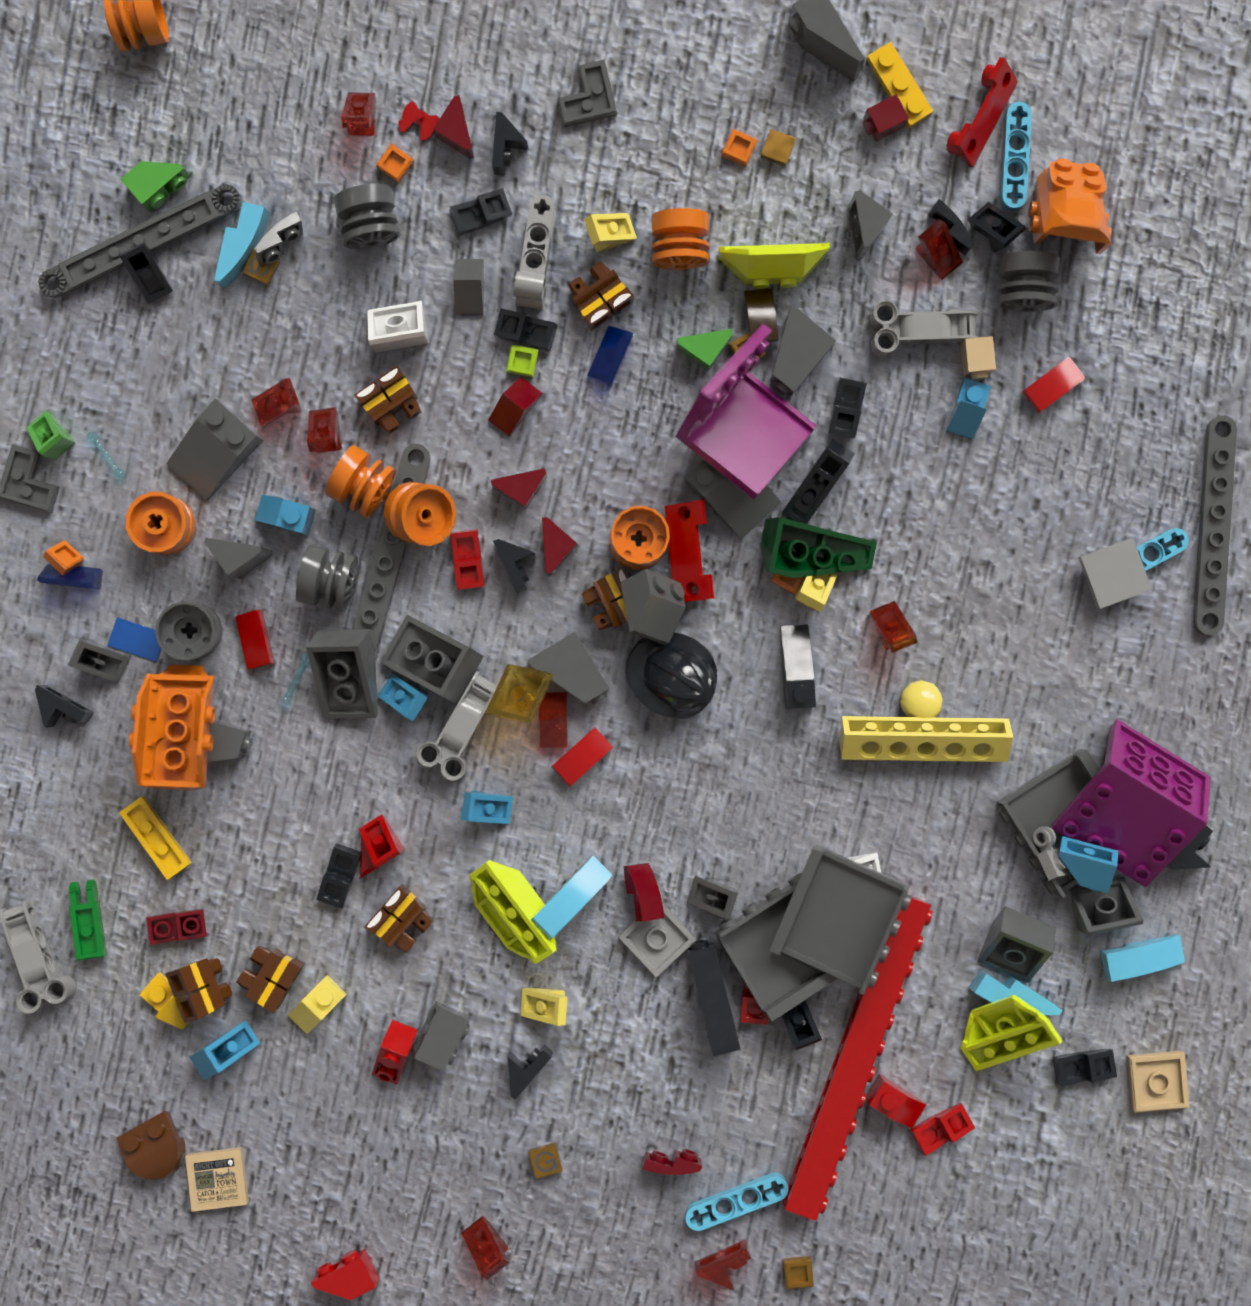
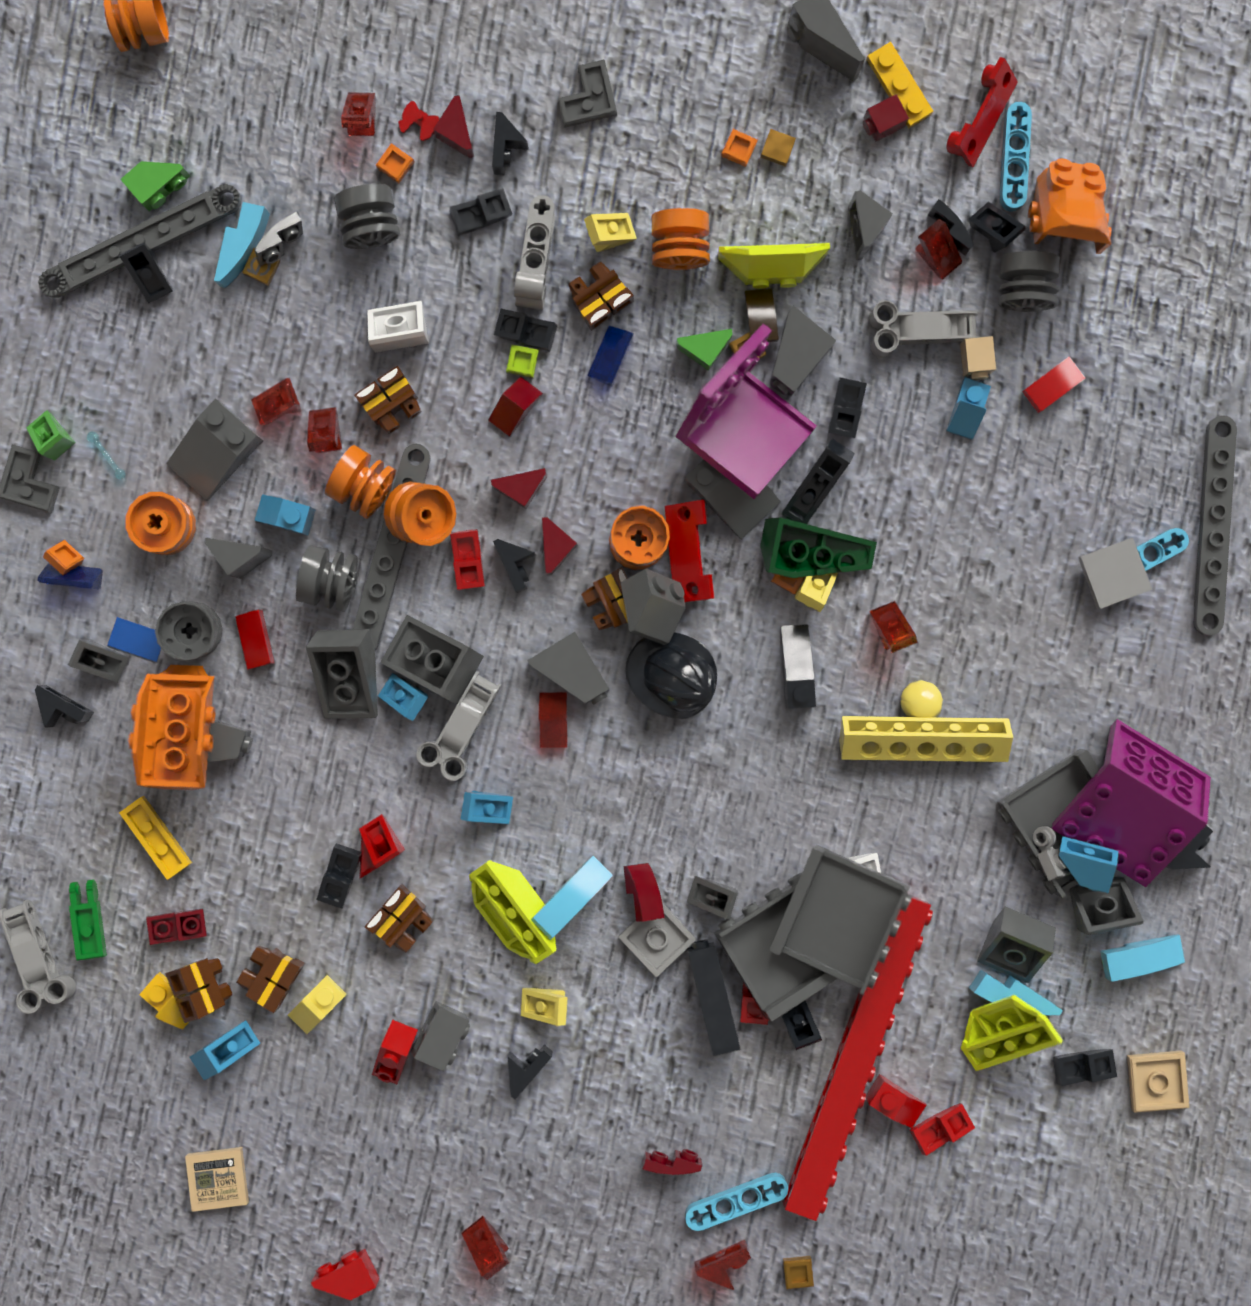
reddish brown slope [116,1111,186,1180] -> none
clear light blue hinge [280,653,310,706] -> none
dark grey slope [453,259,484,315] -> none
clear yellow slope [485,664,553,725] -> none
pearl gold tile [529,1142,563,1179] -> none
red slope [551,727,613,787] -> none

